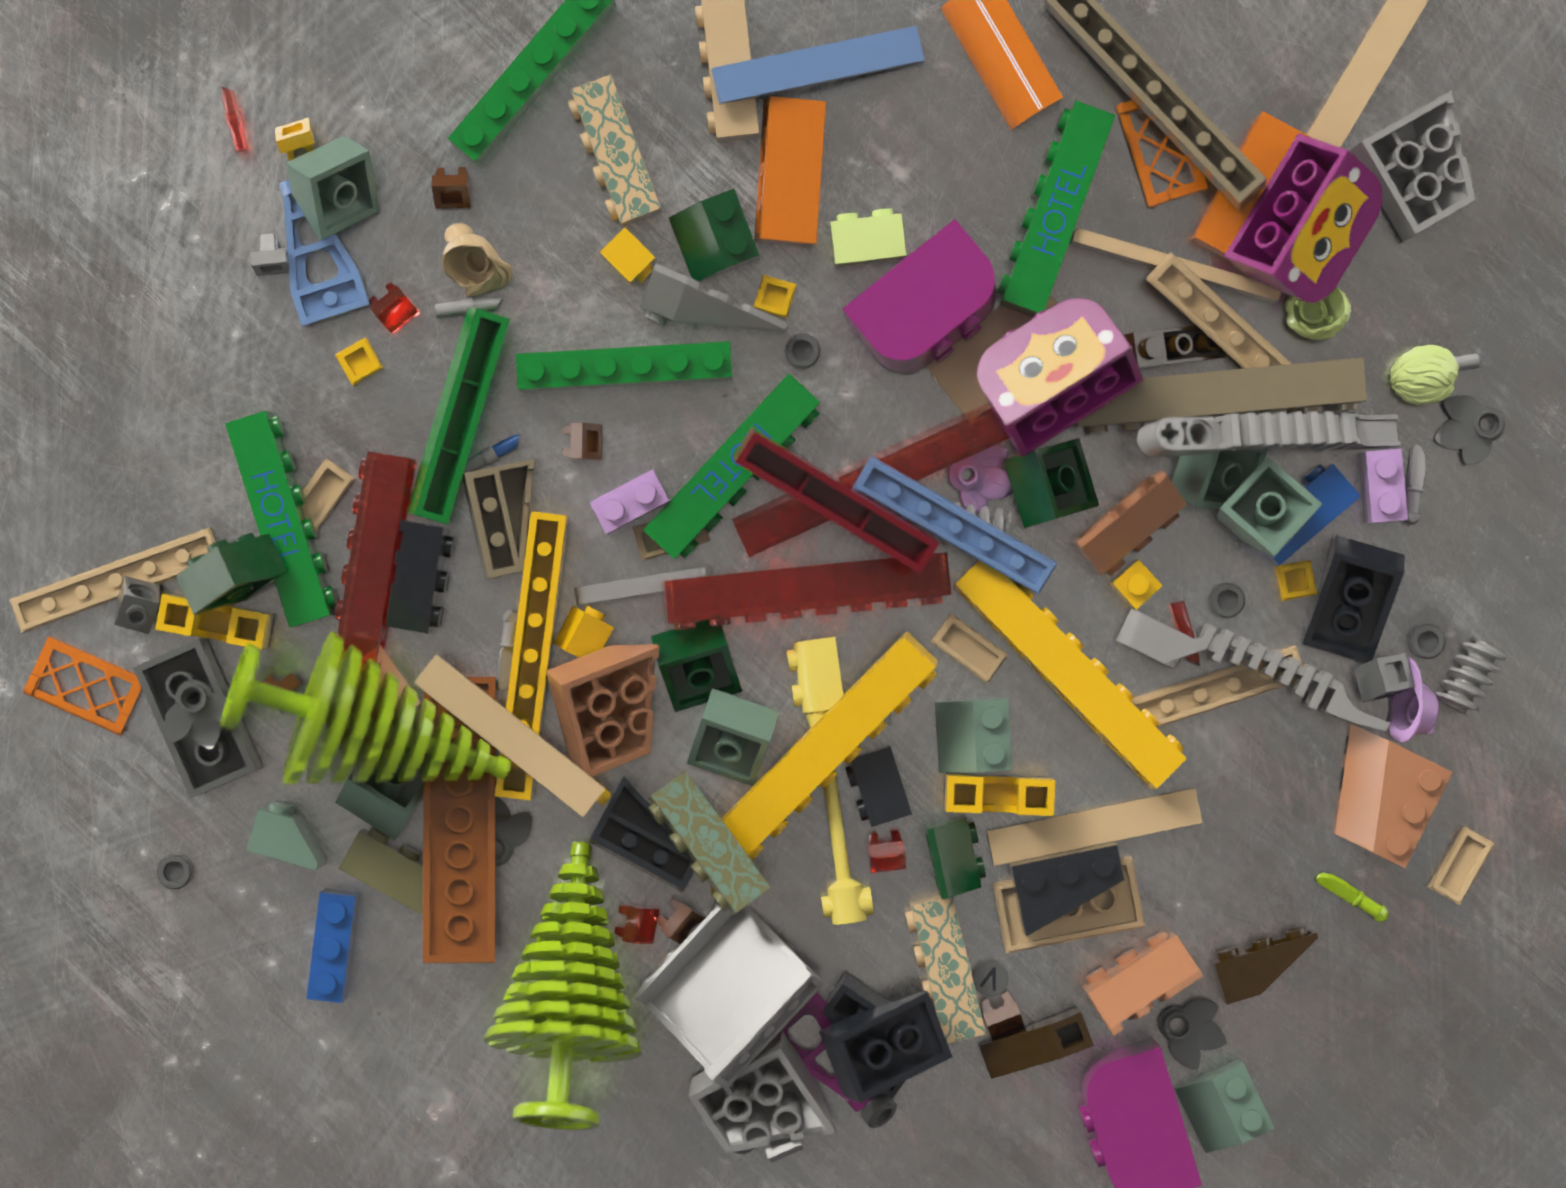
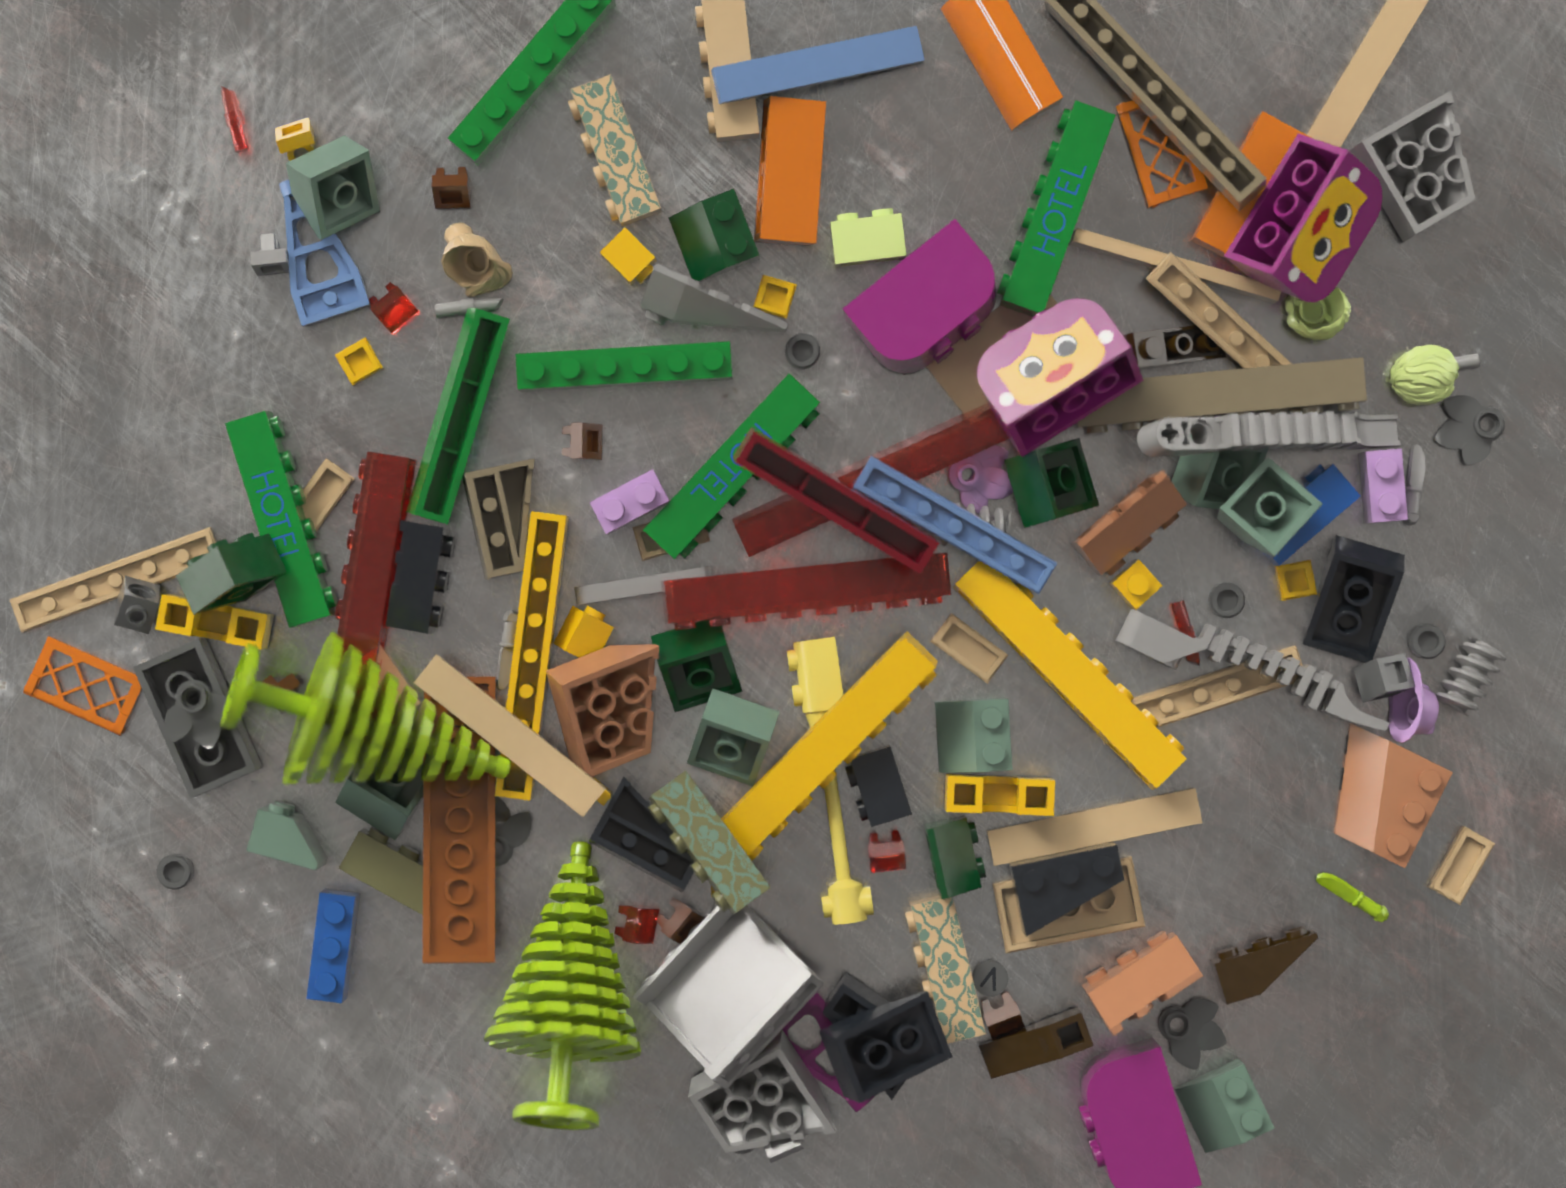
piece [463,434,520,474] -> none
dark grey tile [861,1093,897,1128] -> none

